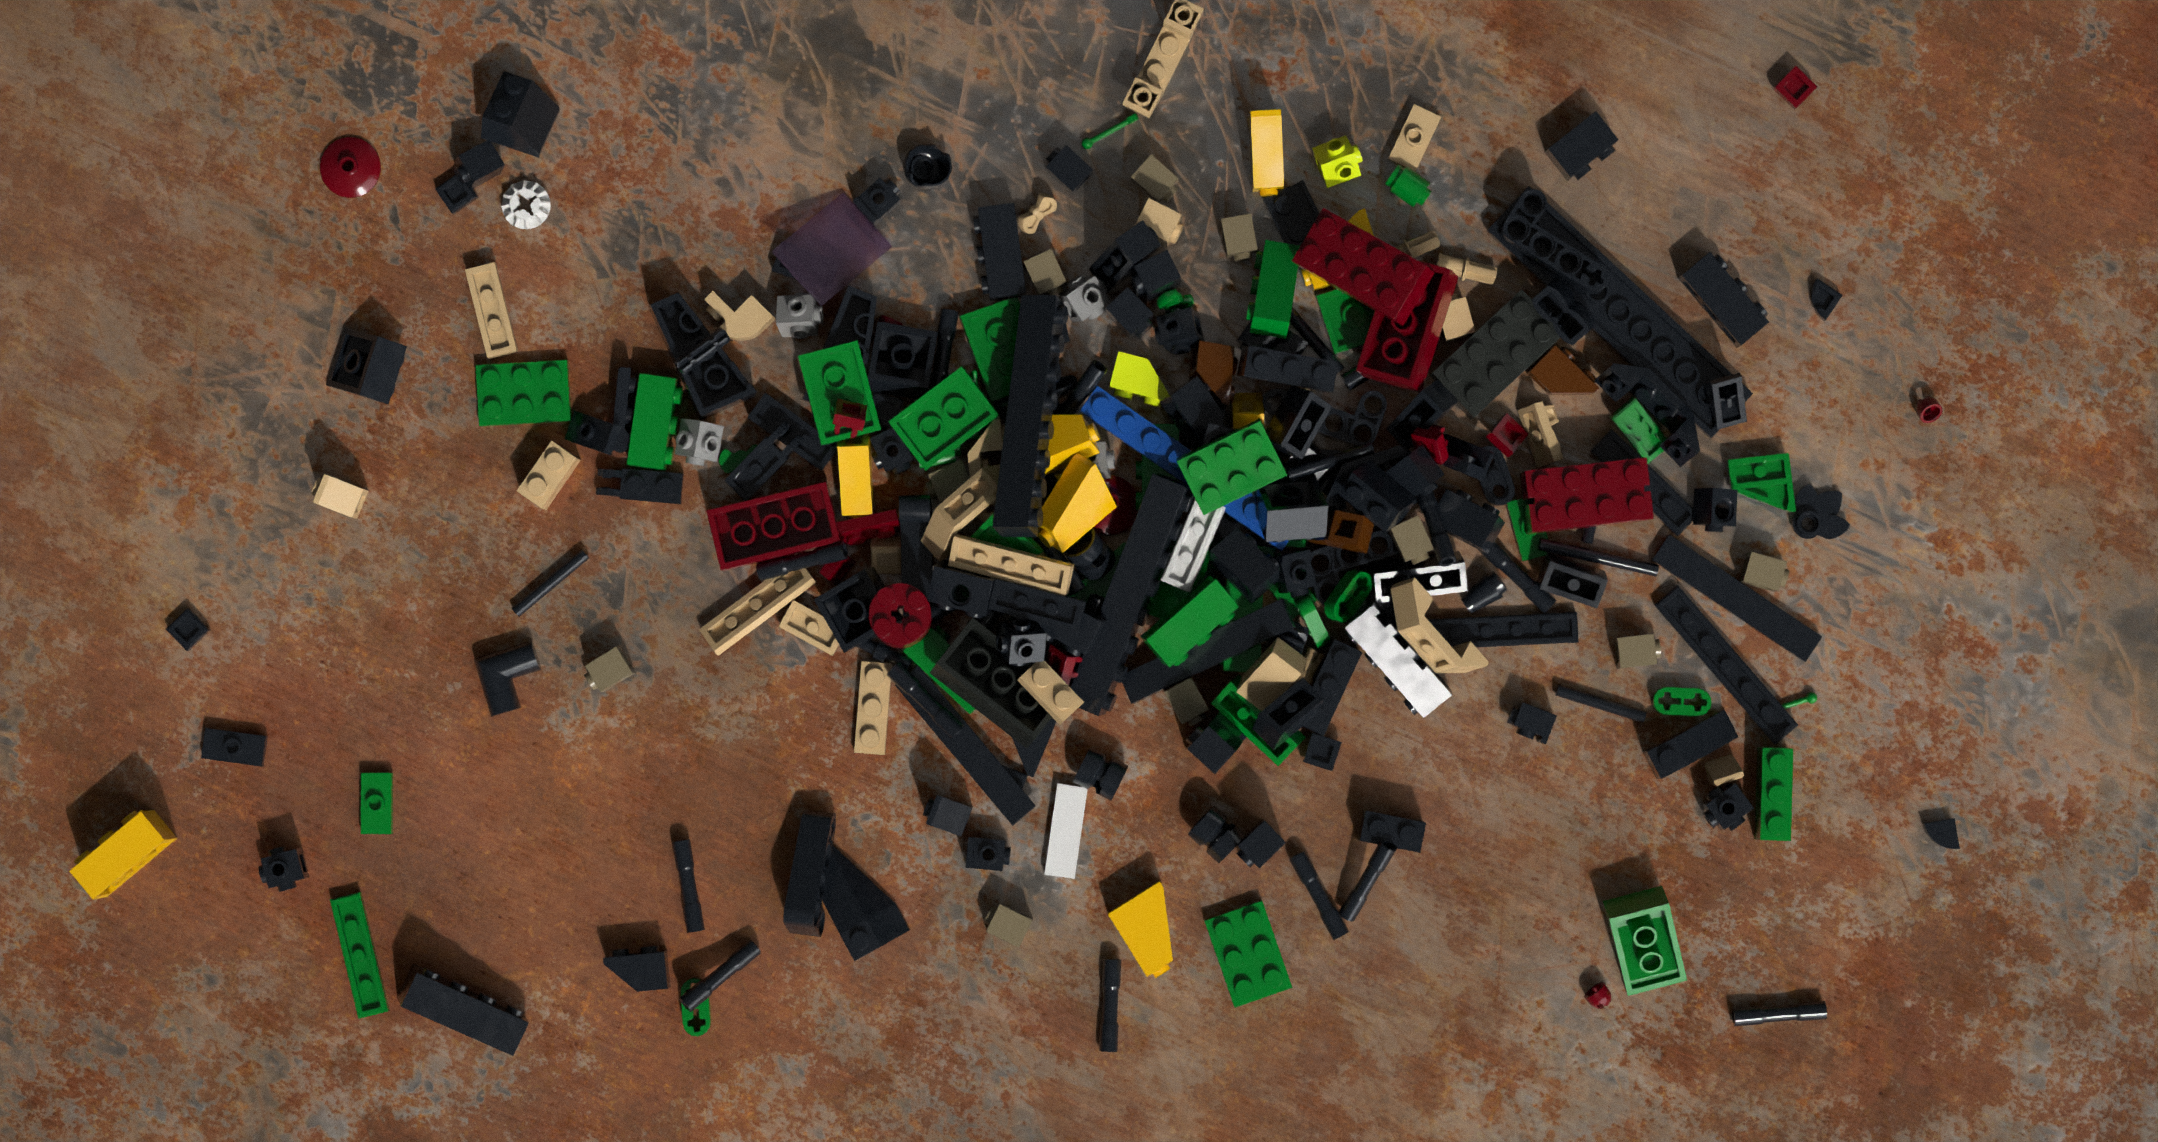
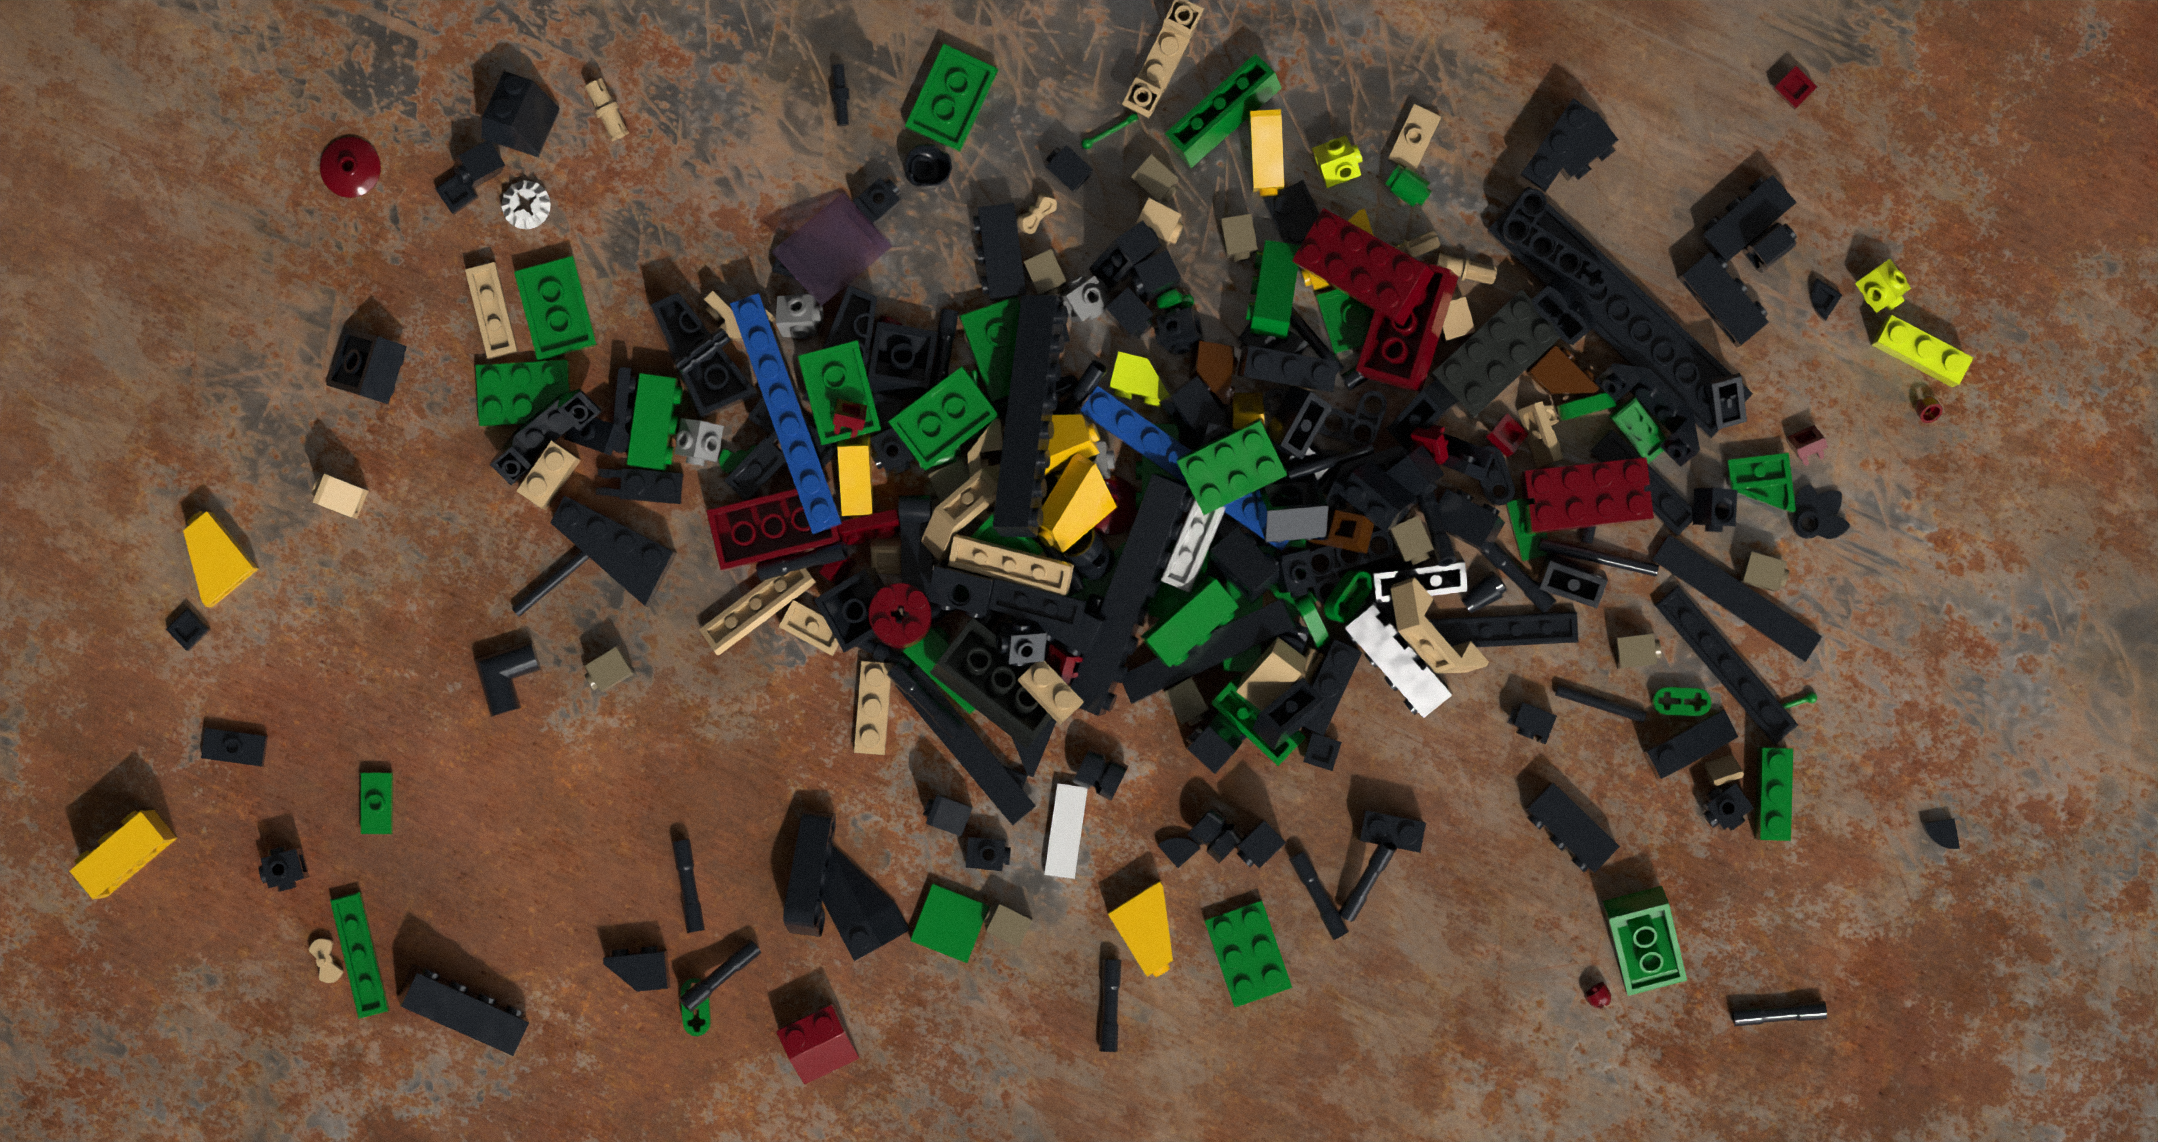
none -> yellow slope [183,511,259,608]
none -> tan piece [309,937,343,983]
none -> black slope [490,389,601,485]
none -> green plate [514,256,597,361]
none -> black wedge [550,496,677,607]
none -> tan pin [584,78,629,142]
none -> blue plate [730,293,842,534]
none -> dark red slope [776,1003,860,1085]
none -> black bar [831,64,850,127]
none -> green plate [905,43,999,153]
none -> green tile [910,884,990,963]
none -> black tile [1157,838,1200,868]
none -> green brick [1164,53,1282,168]
none -> black plate [1520,98,1599,192]
none -> black brick [1525,782,1620,873]
none -> green beam [1557,393,1616,421]
none -> black brick [1699,175,1797,263]
none -> black brick [1743,223,1797,273]
none -> tile [1786,425,1828,466]
none -> neon yellow brick [1855,259,1911,313]
none -> neon yellow brick [1871,315,1974,387]

